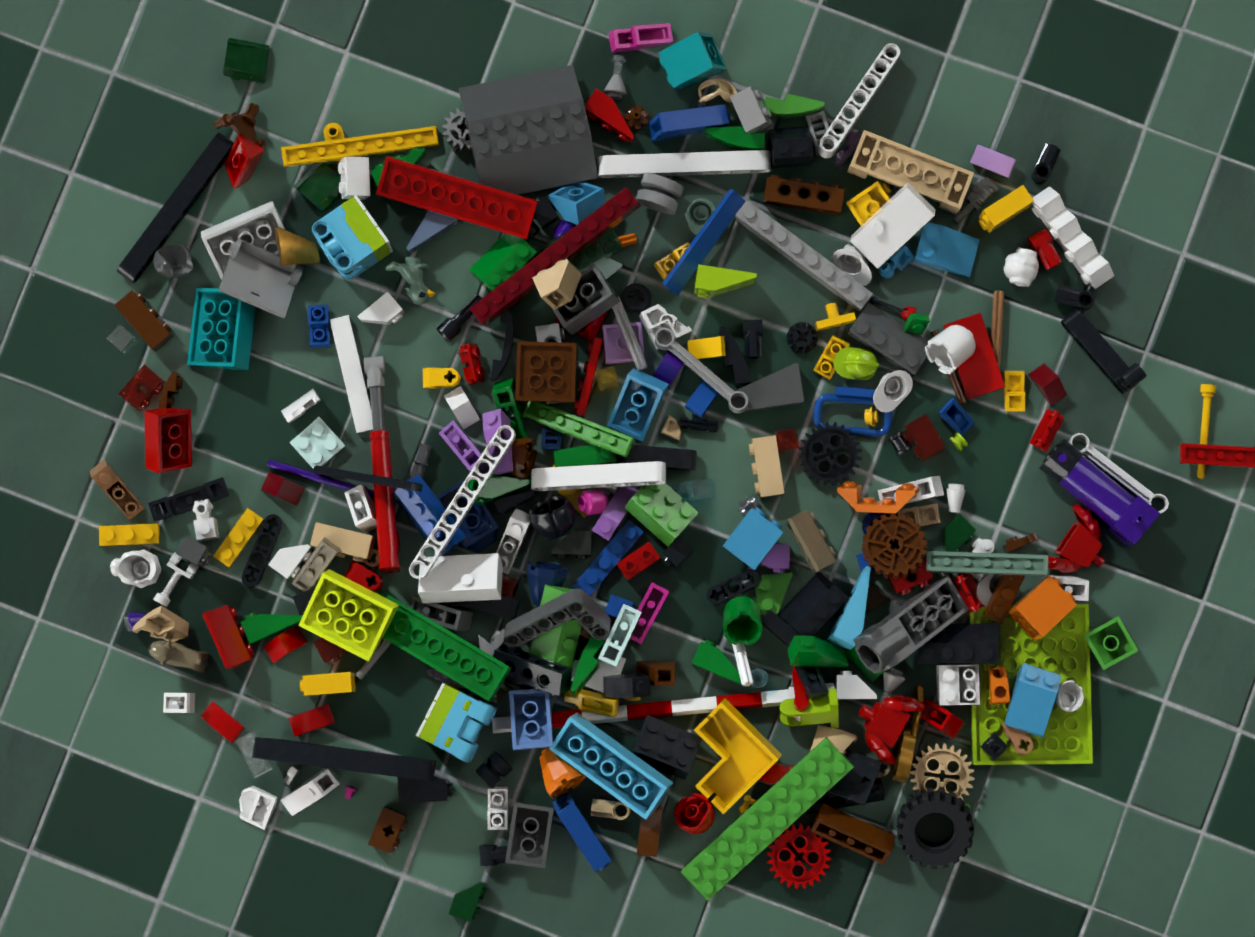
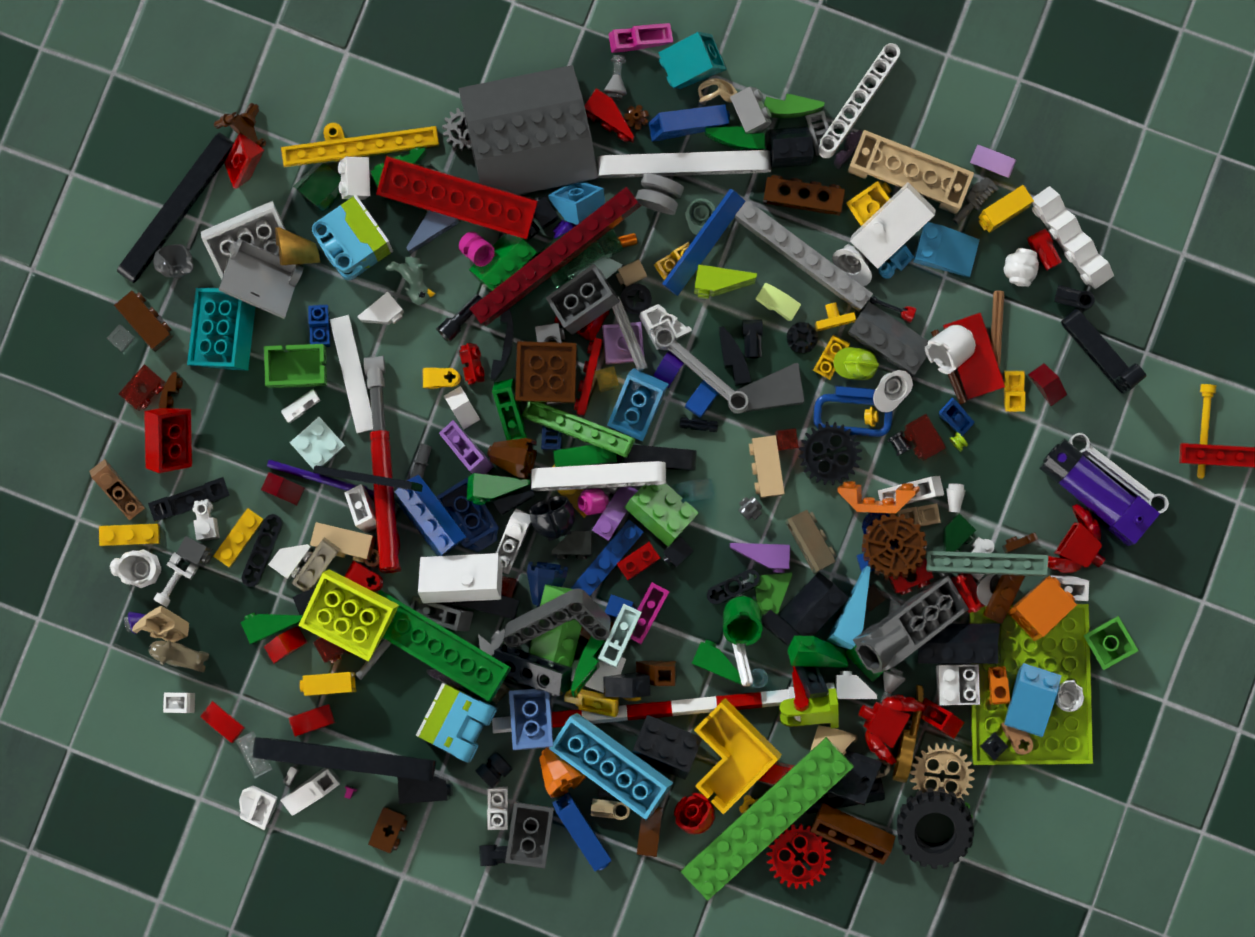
red slope [202,605,255,669] -> none
dark green slope [223,38,269,83] -> none
white beam [409,425,516,579] -> none
dark green slope [449,881,487,922] -> none
medium lavender slope [482,409,513,476] -> none
tan slope [532,259,581,310] -> none
tan tile [661,415,681,441] -> none
yellow tile [688,336,726,360] -> none
dark azure brick [723,507,783,570] -> none
green plate [903,313,930,334] -> none
red hinge [1029,408,1065,452] -> none
black piece [1031,143,1061,184] -> none
none -> bright green piece [264,344,327,388]
none -> dark pink wheel [459,231,495,267]
none -> tan brick [616,259,647,287]
none -> yellowish green slope [756,283,801,321]

